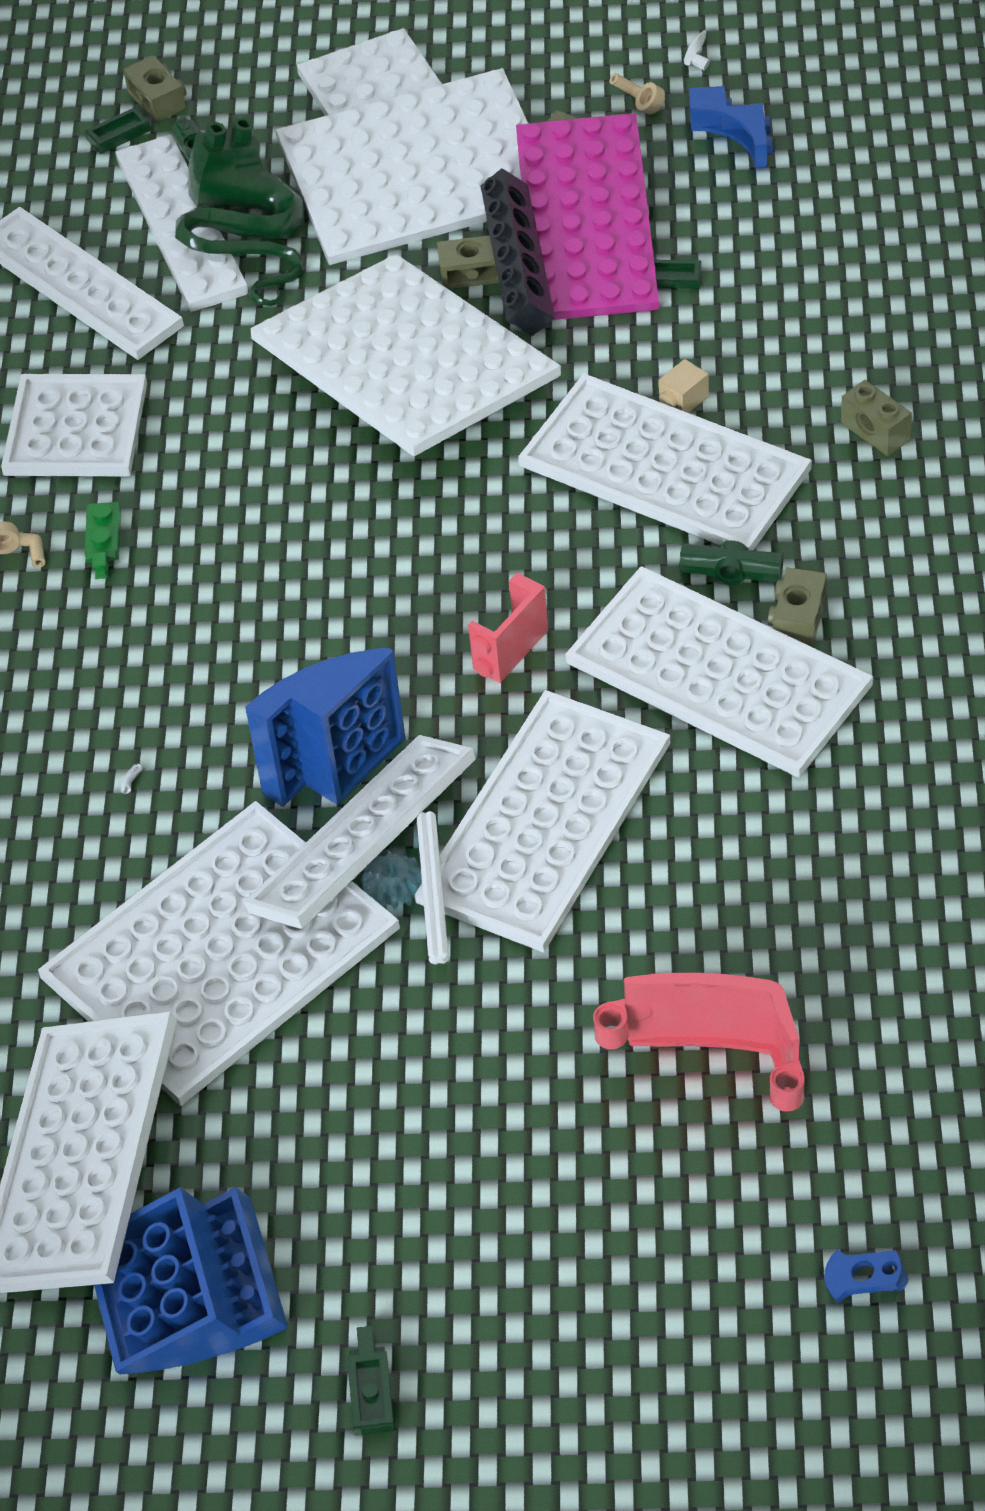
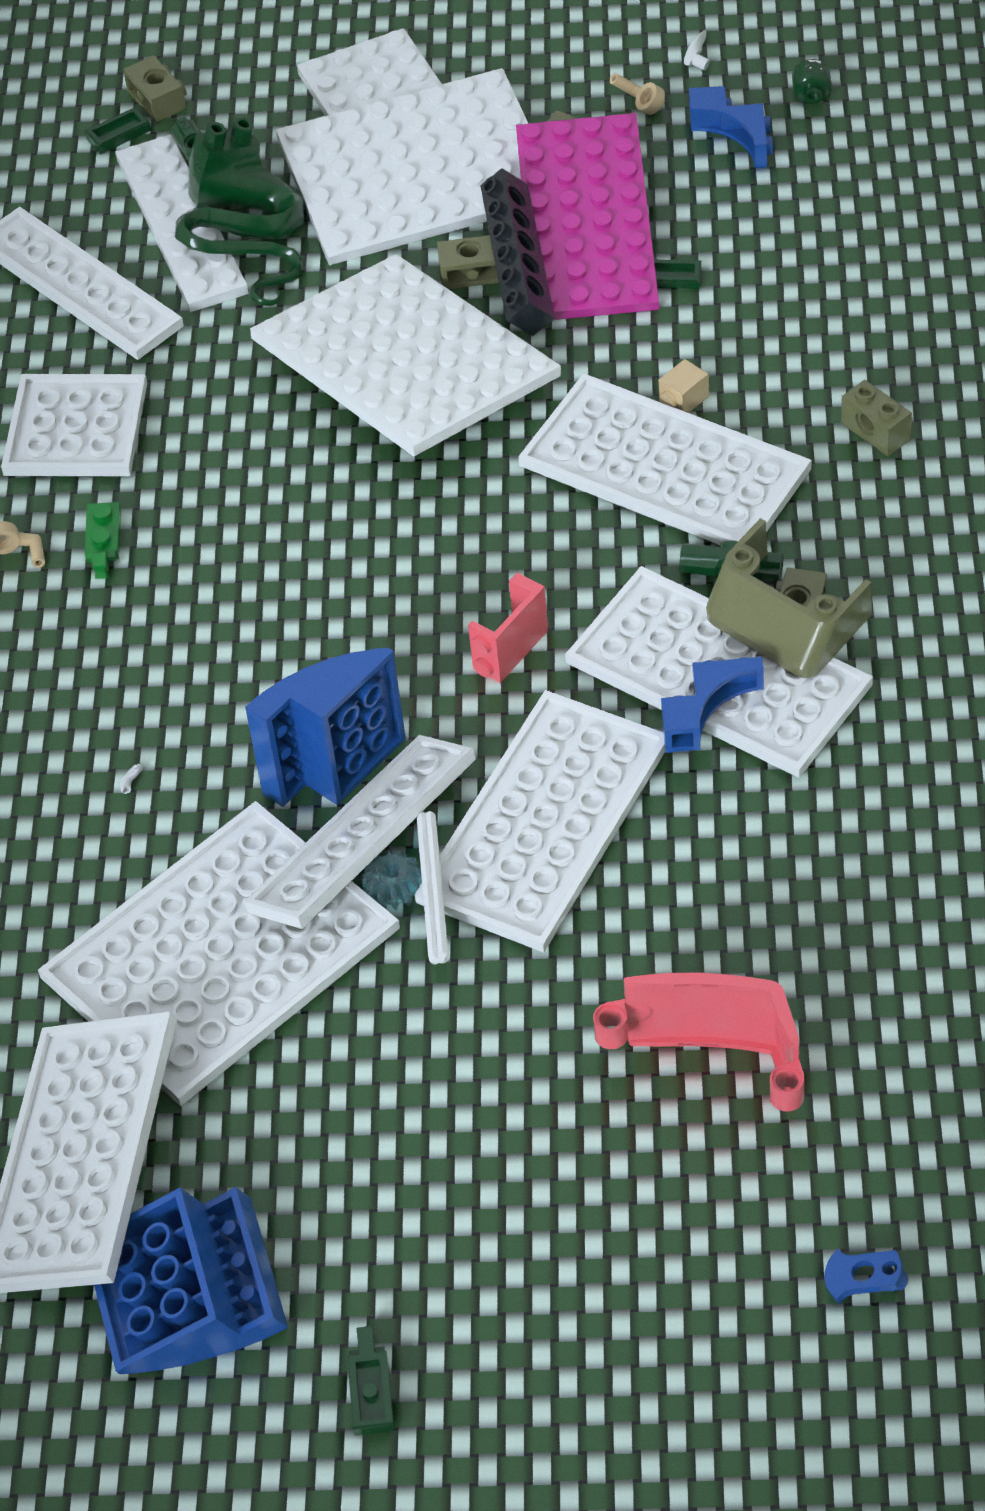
none -> blue arch [661,657,764,753]
none -> olive windscreen [706,518,872,678]
none -> dark green head [792,59,832,104]

